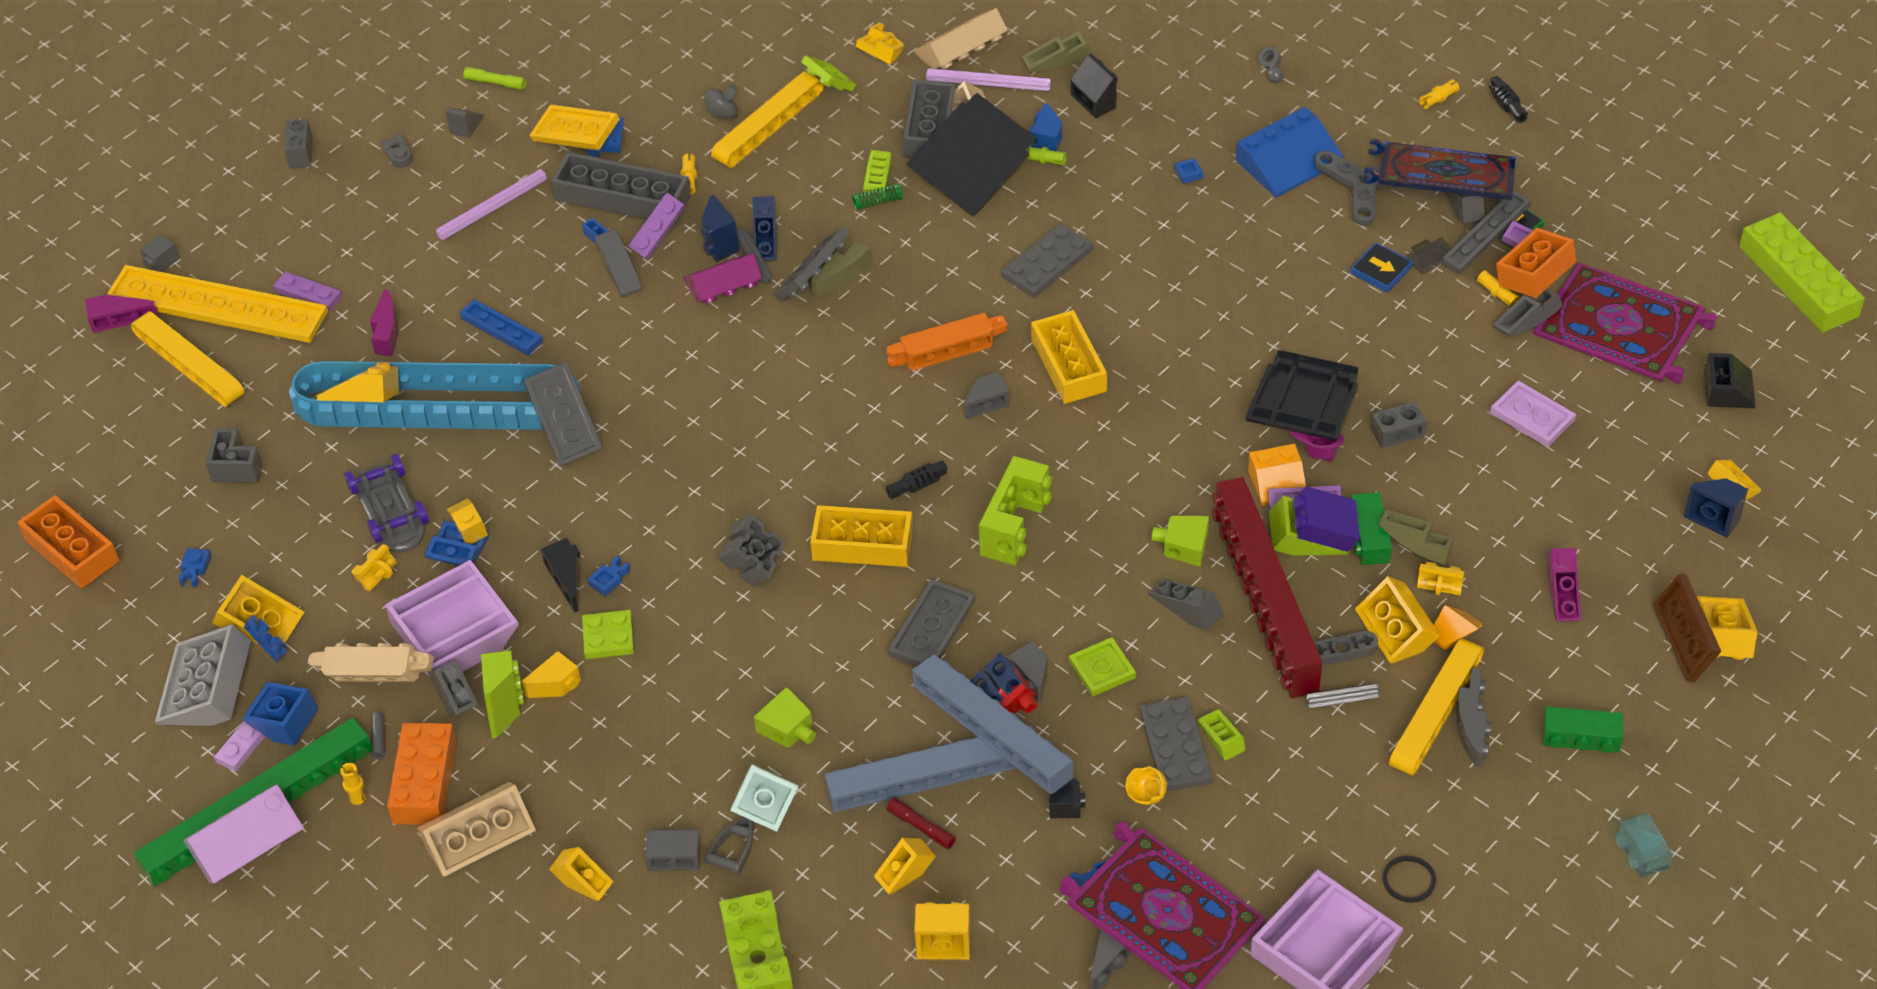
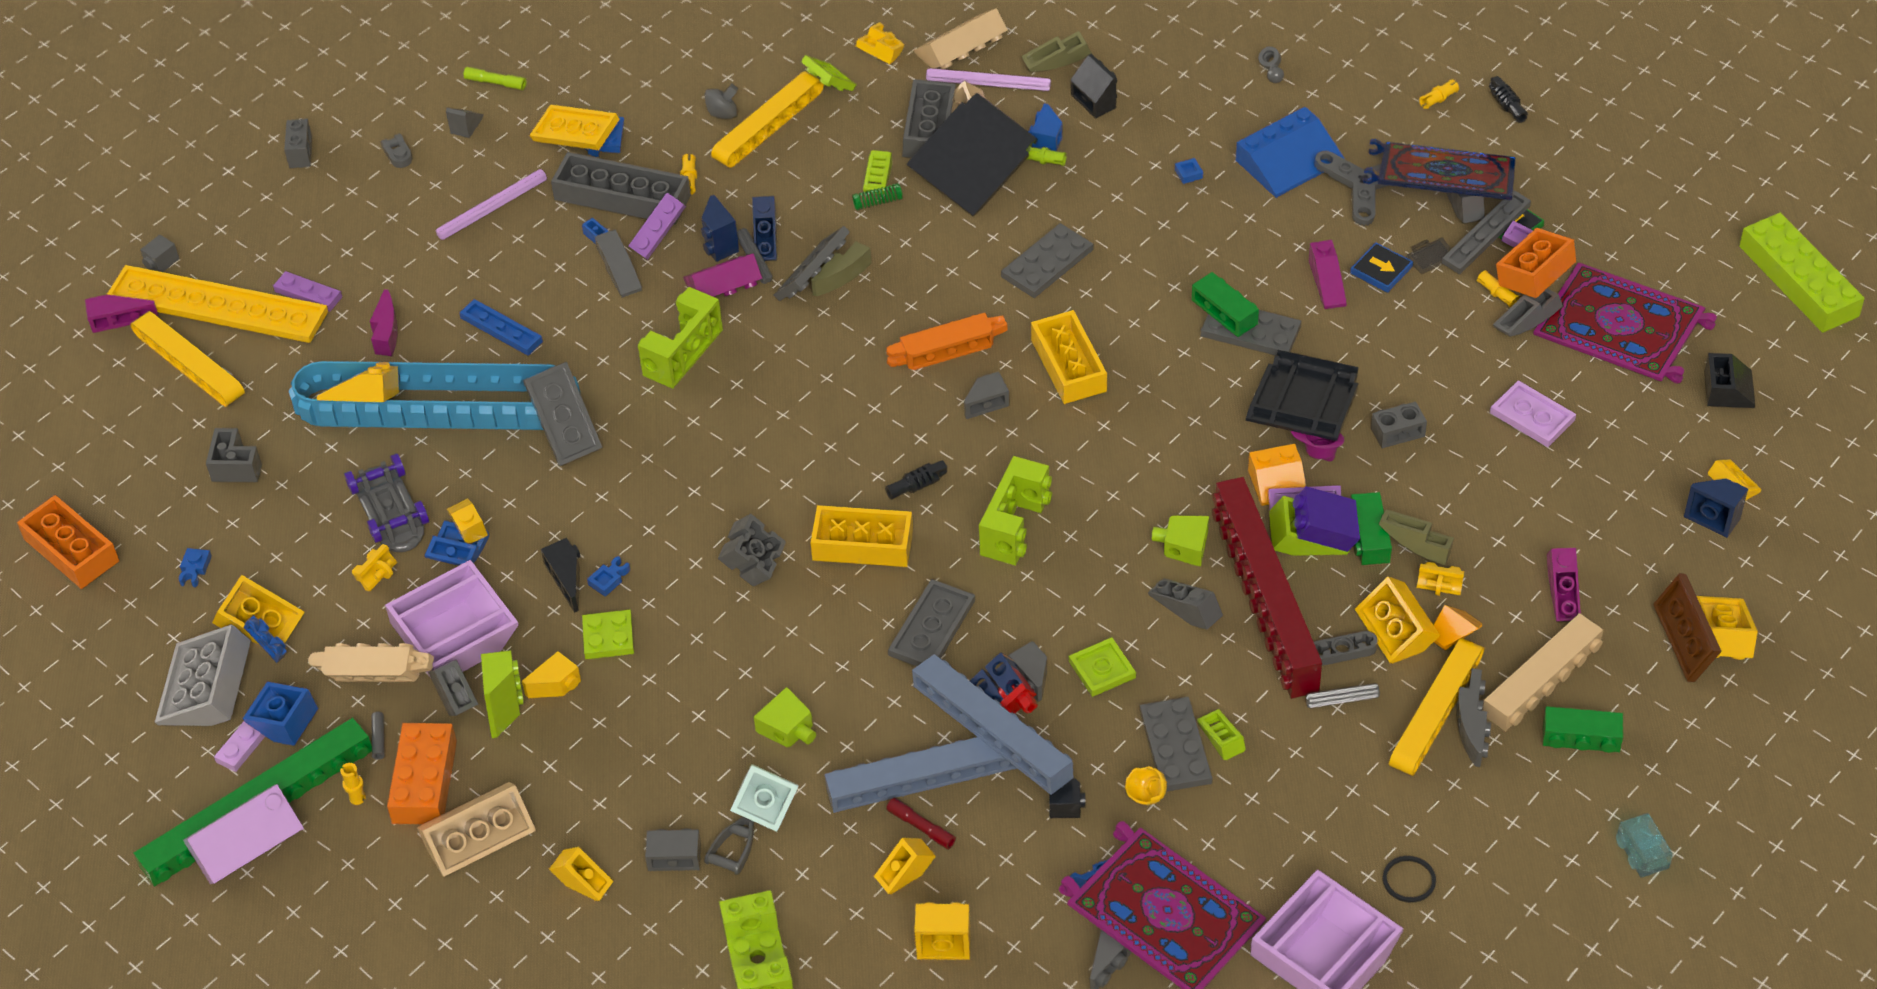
none -> lime plate [638,287,723,389]
none -> green brick [1191,272,1259,337]
none -> dark grey plate [1201,310,1302,356]
none -> magenta slope [1309,240,1347,309]
none -> tan brick [1482,613,1603,732]

